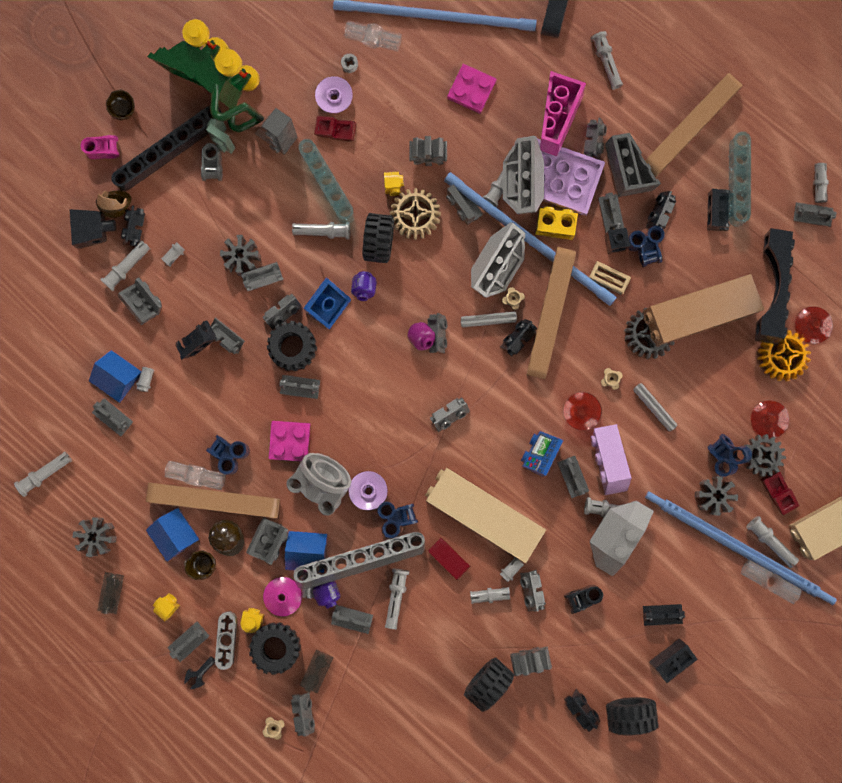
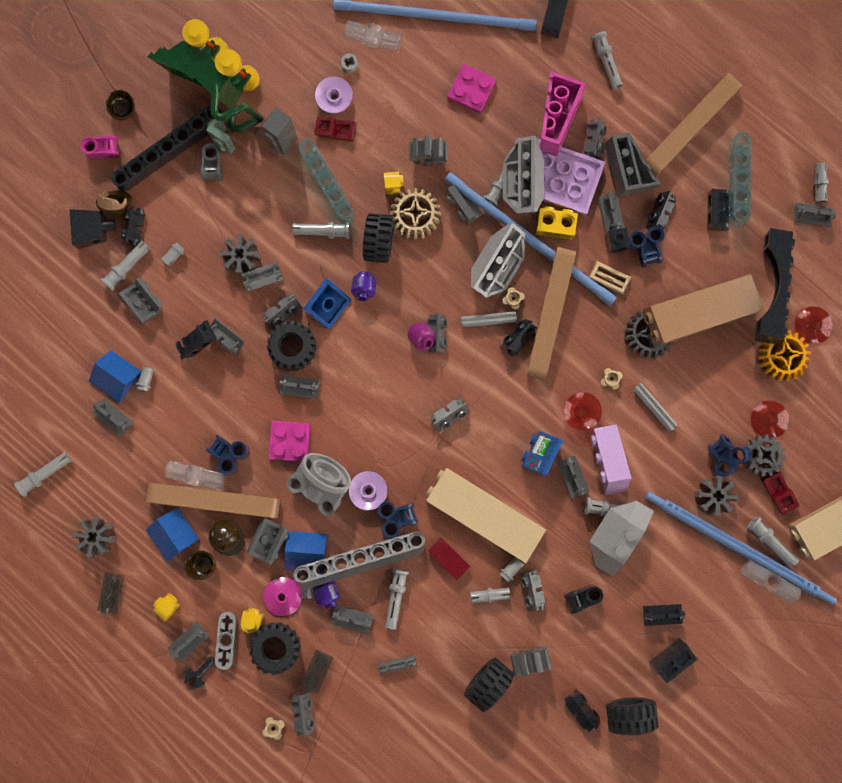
none -> dark grey axle [378,655,417,674]

